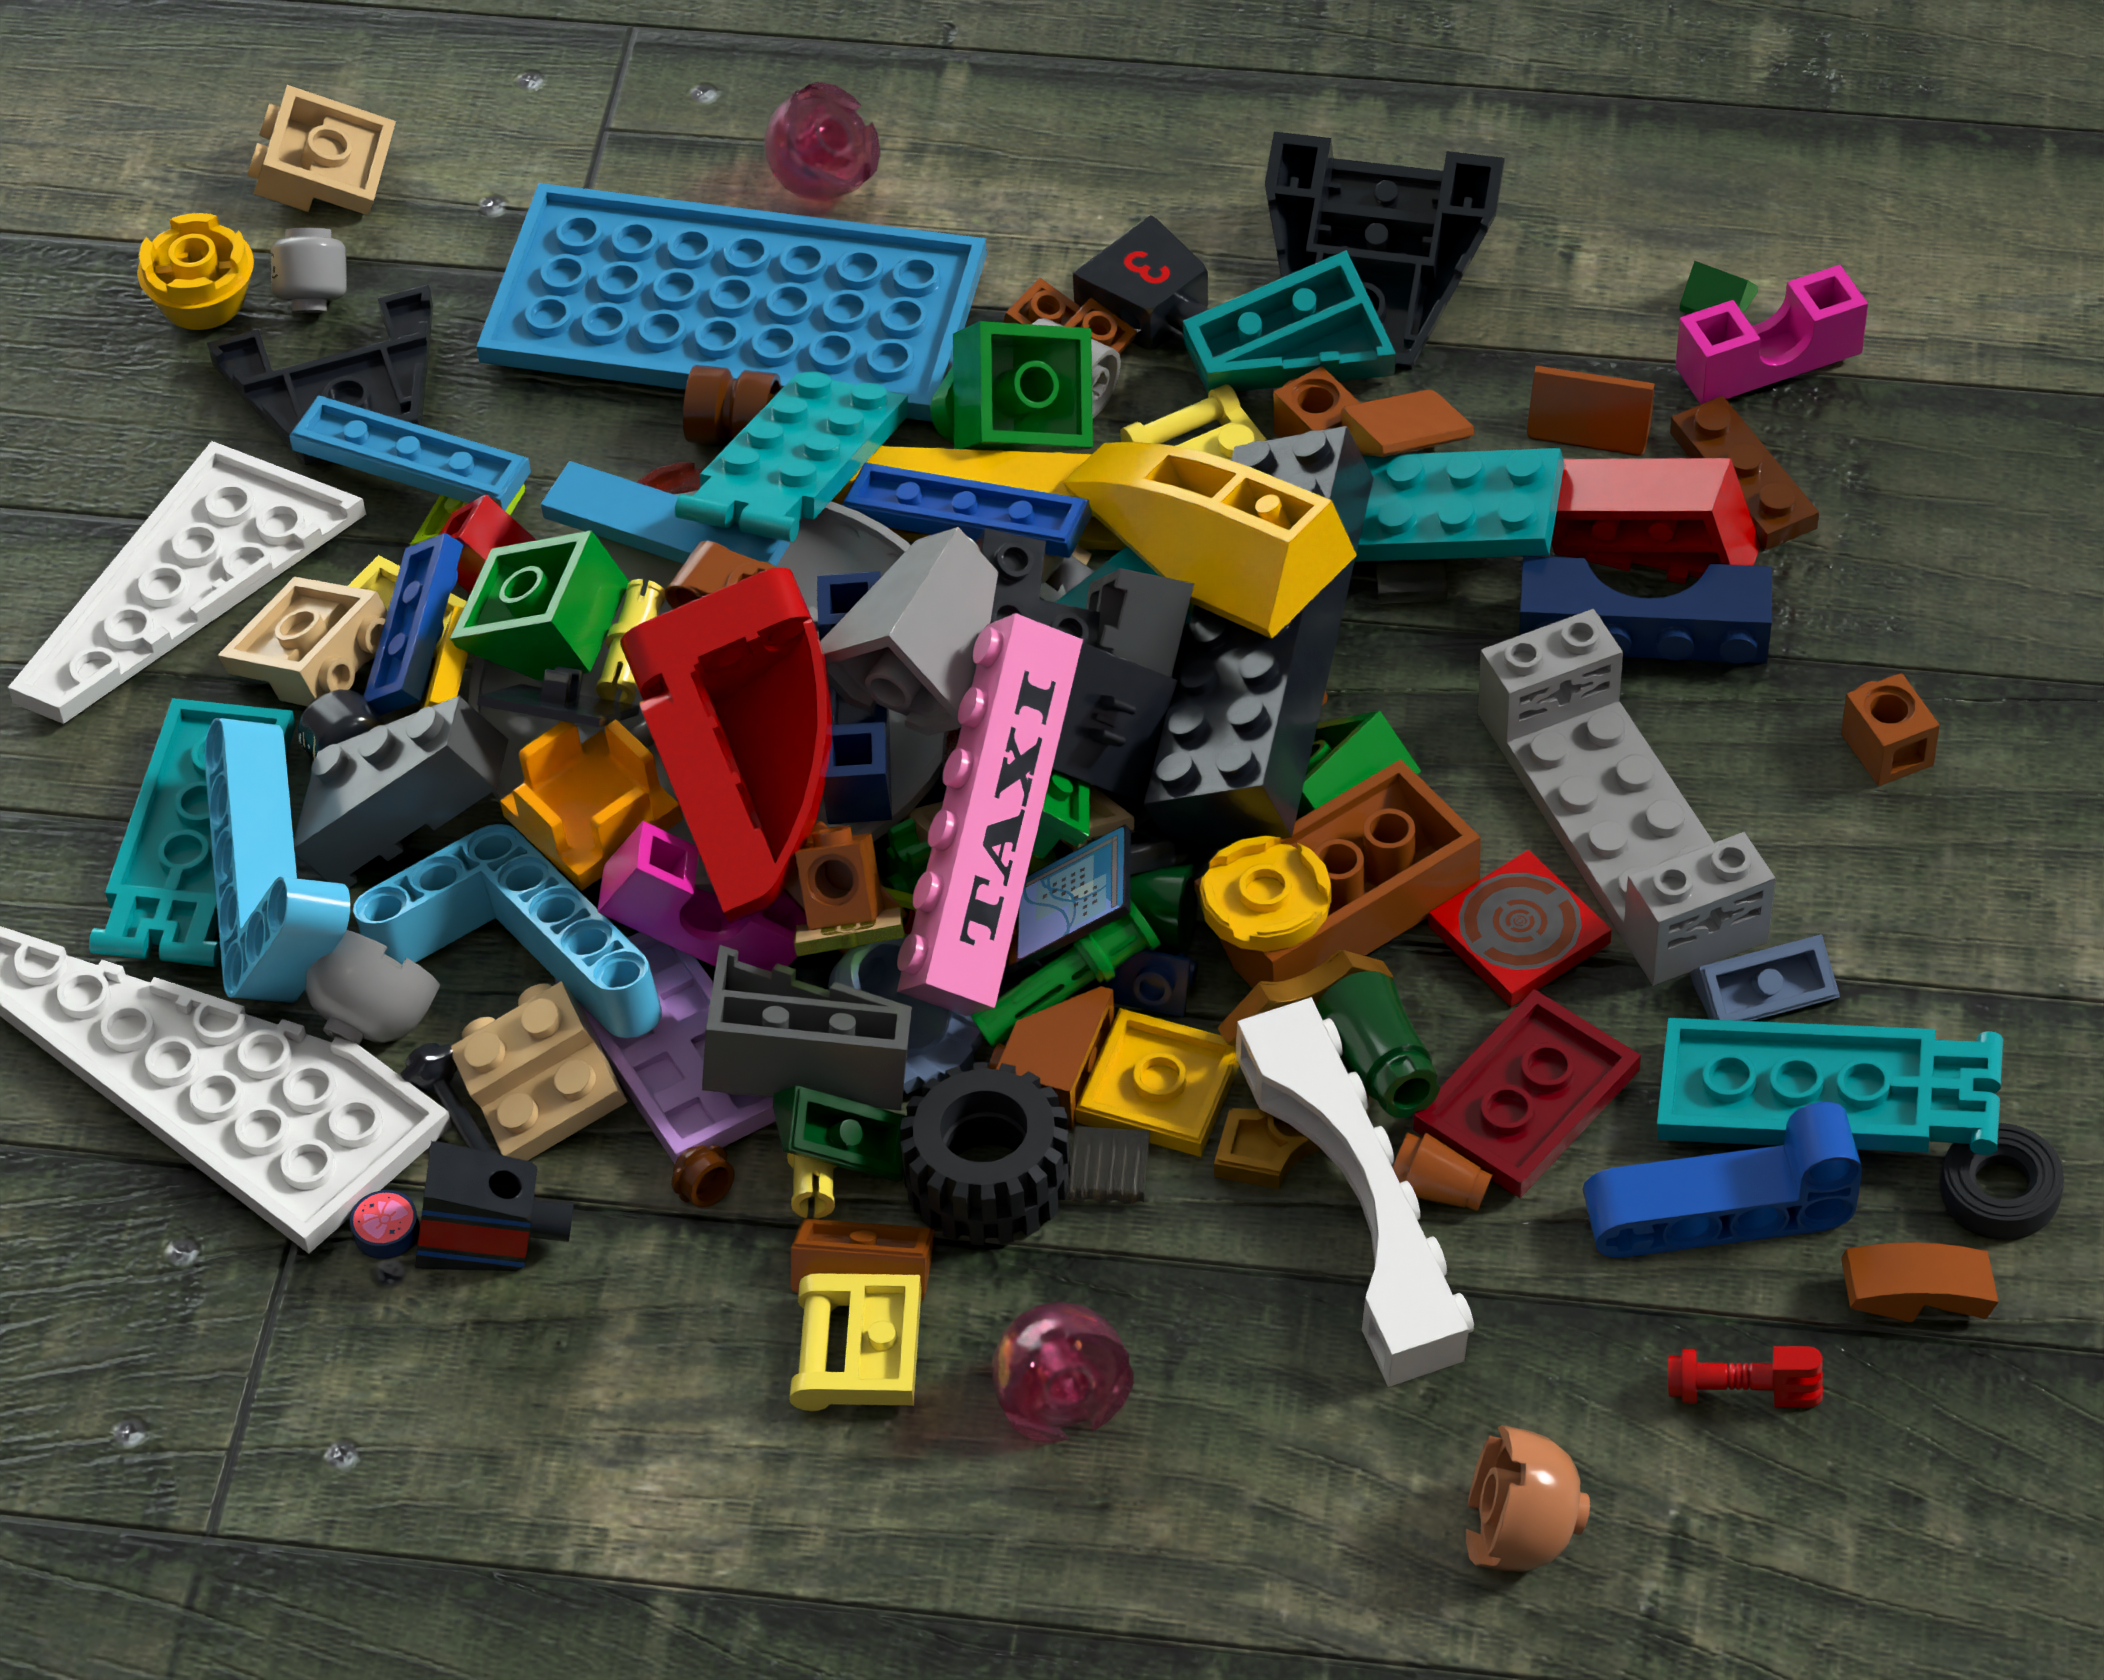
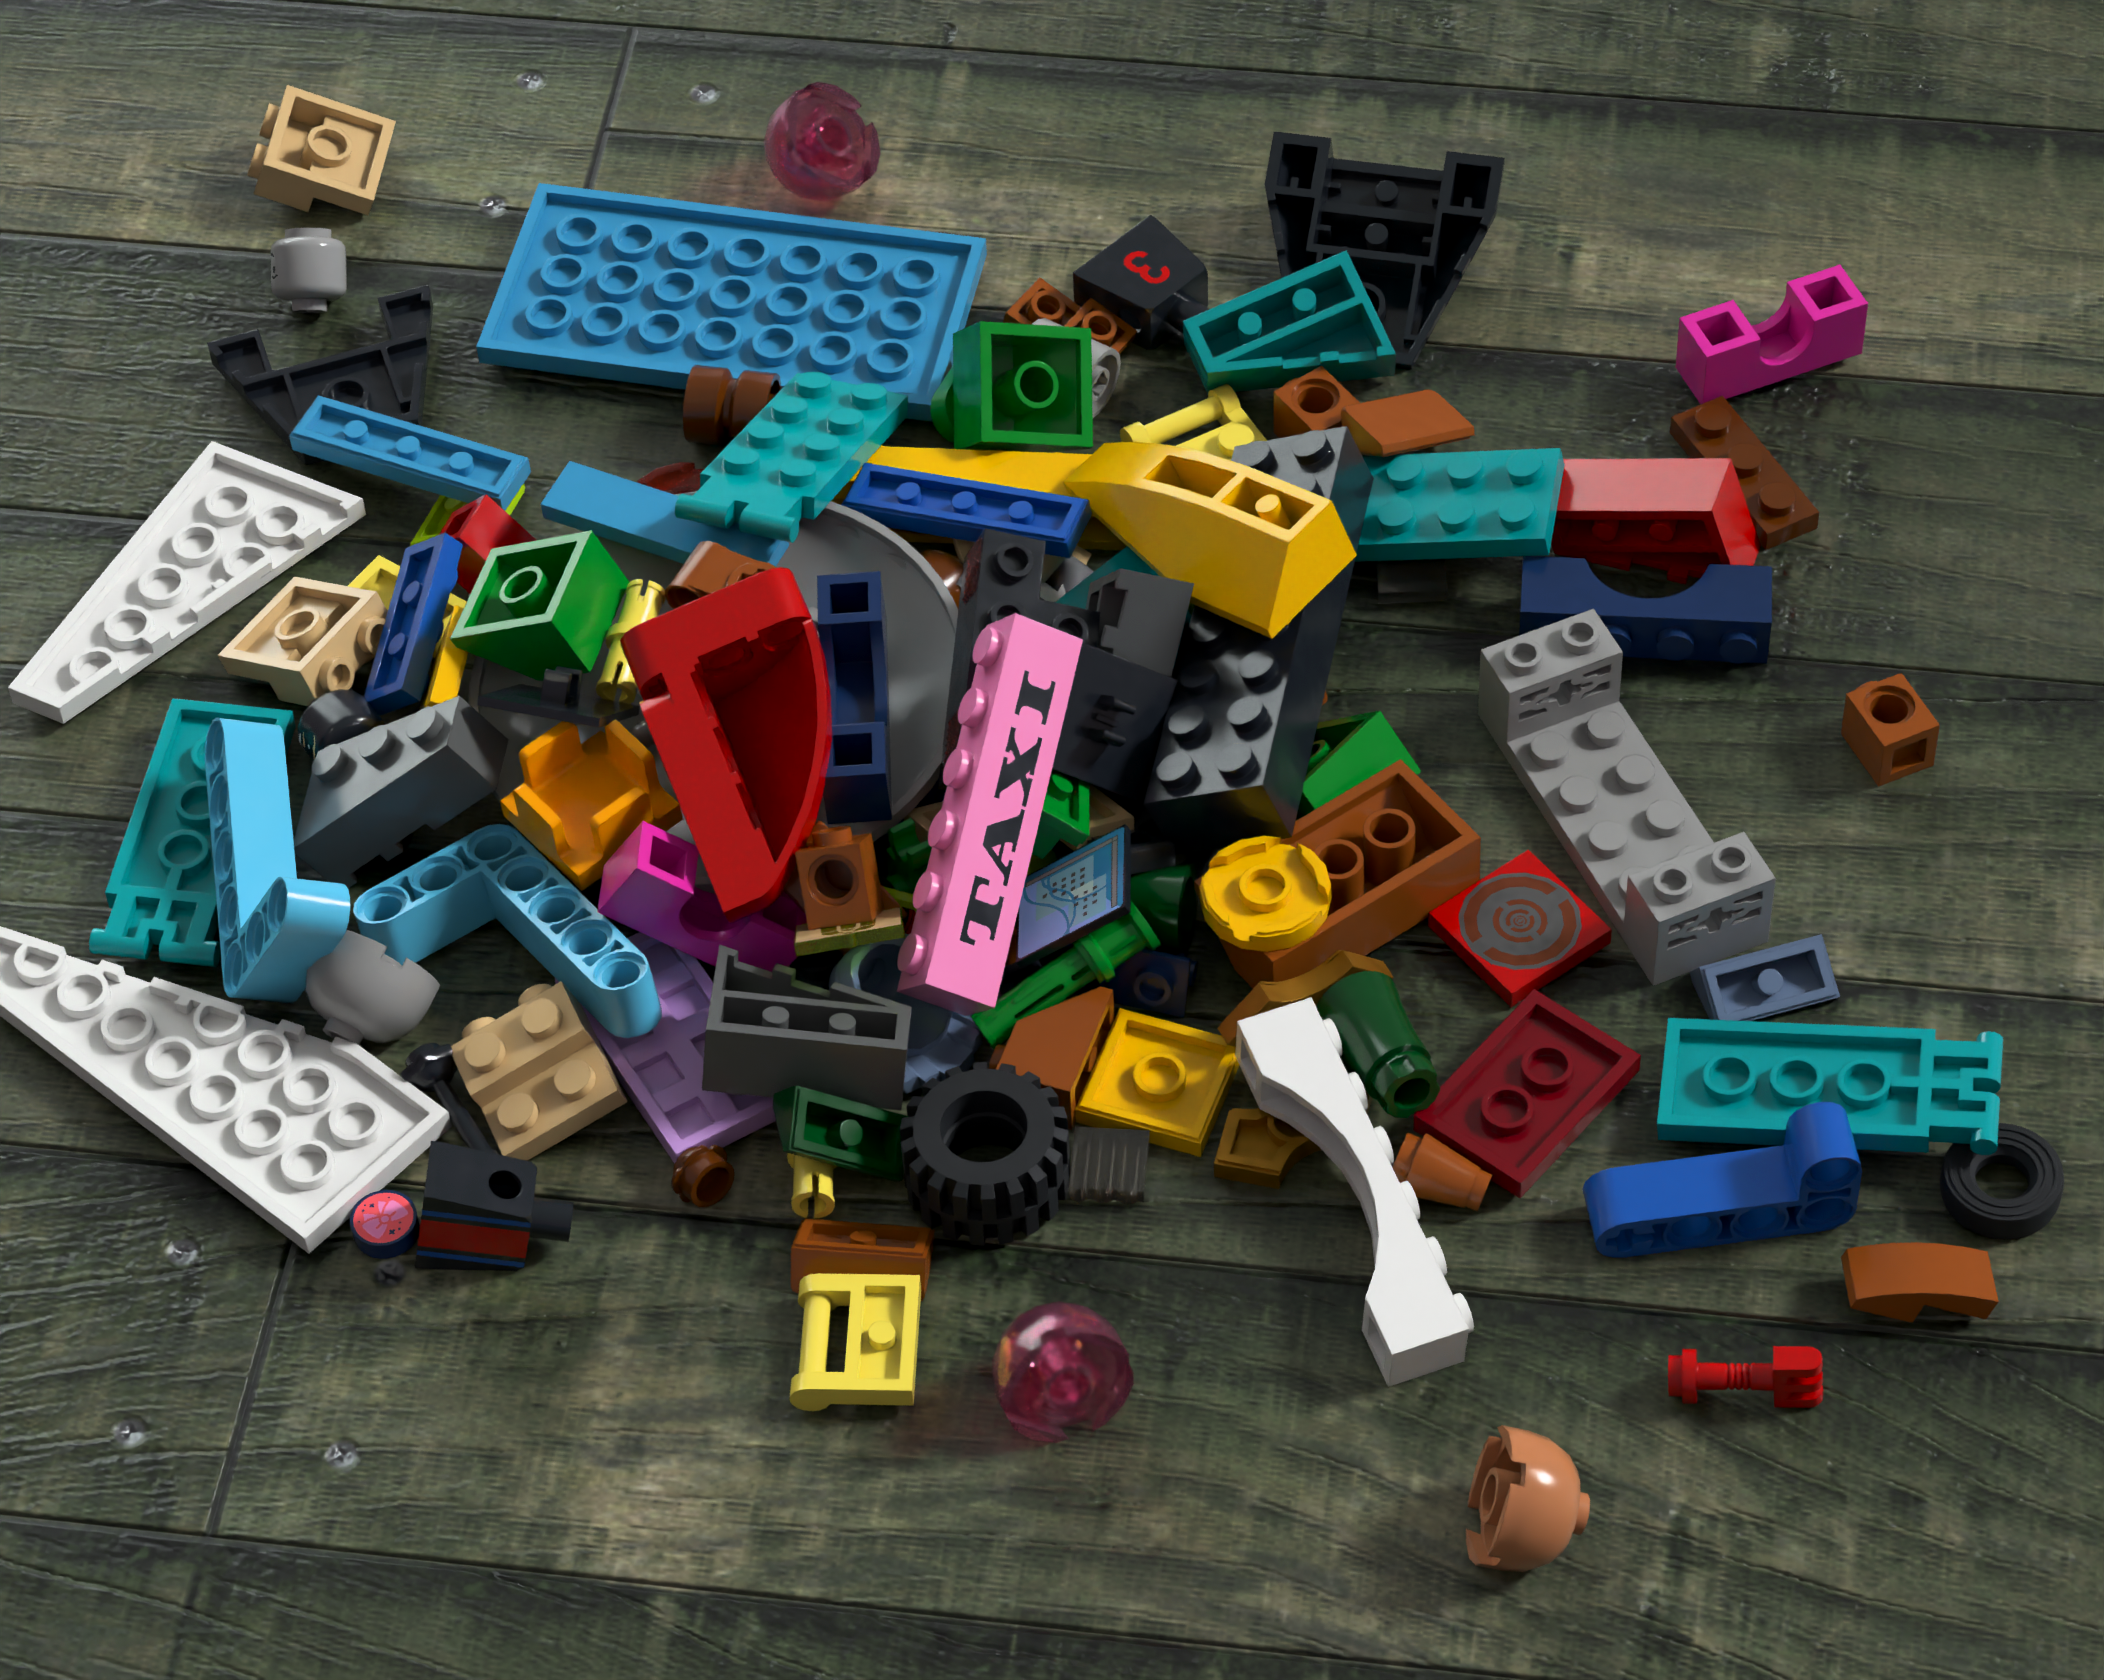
yellow cone [137,213,254,330] -> none
light grey slope [820,527,998,736] -> none
dark orange slope [1527,366,1655,455] -> none
green slope [1679,261,1758,314] -> none

